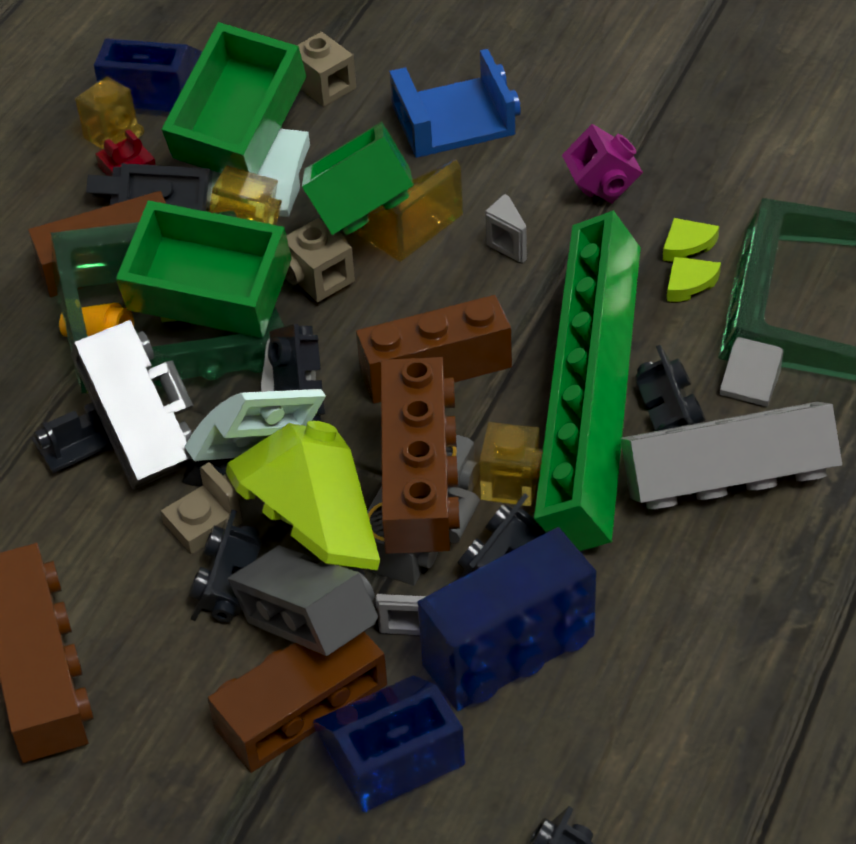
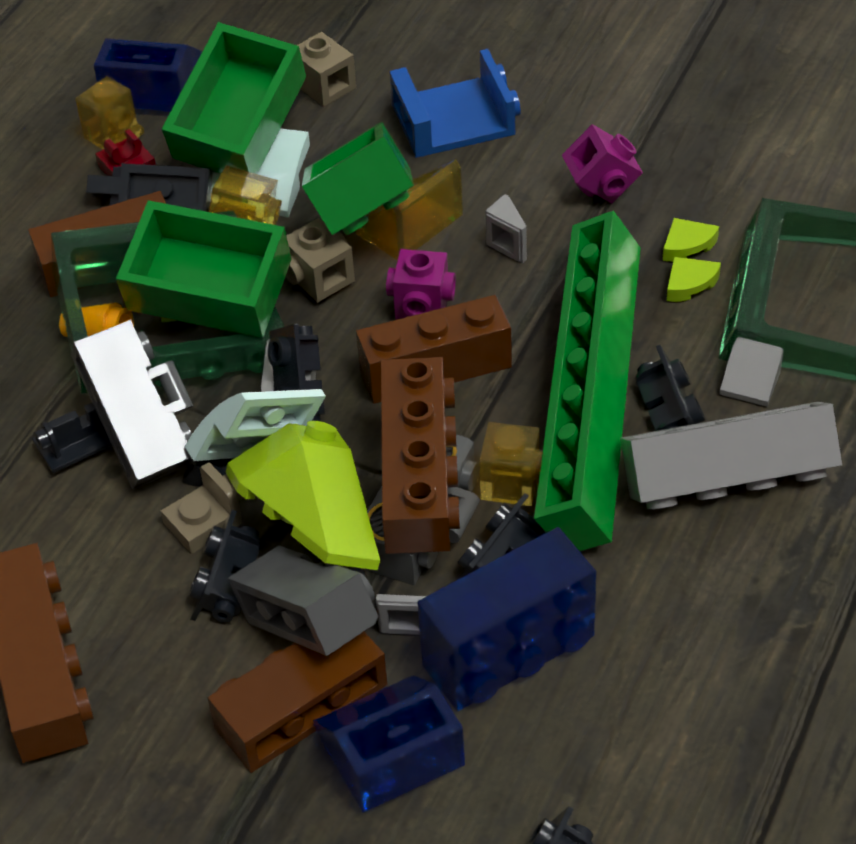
none -> magenta brick [386,249,456,320]

